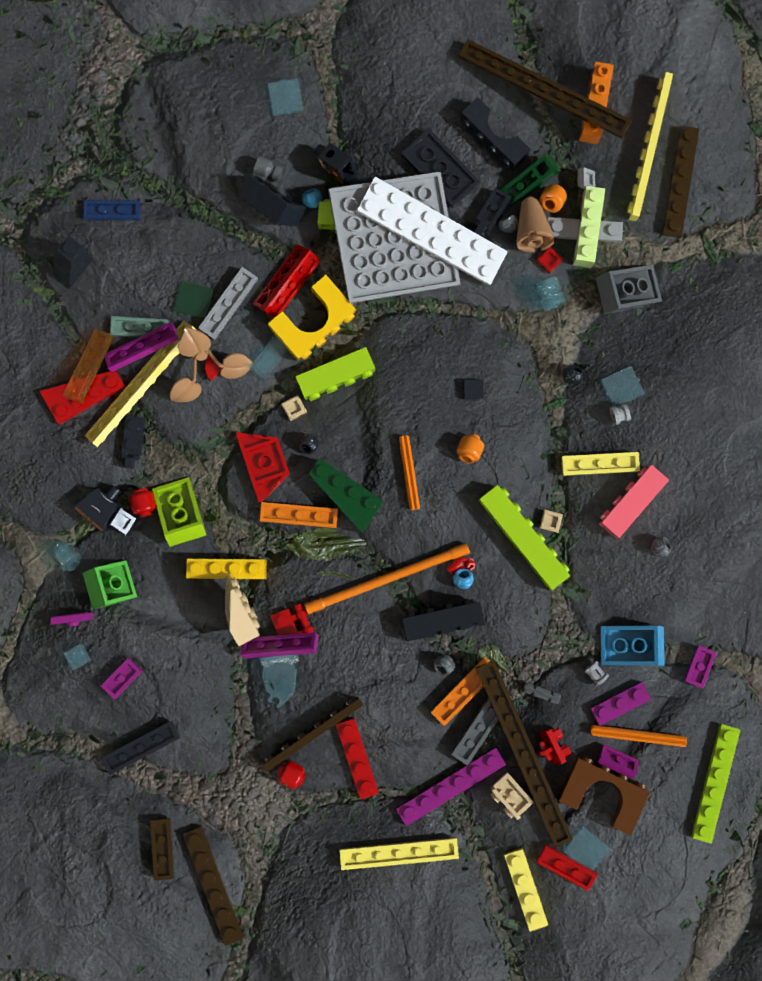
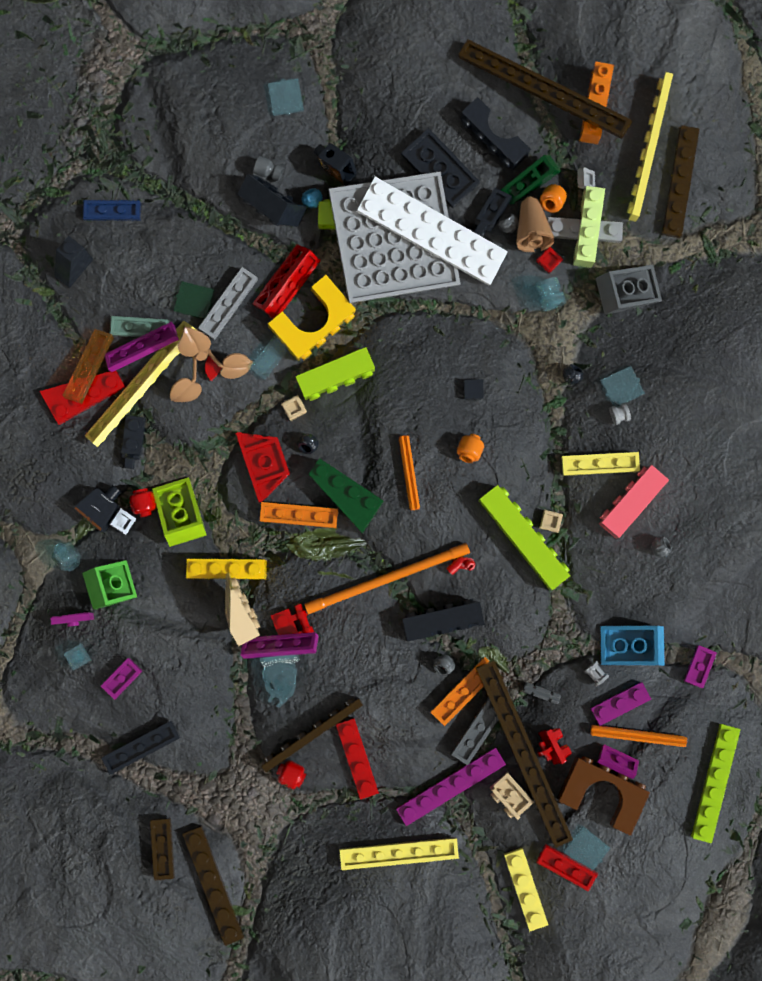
dark azure piece [453,569,474,589] -> none

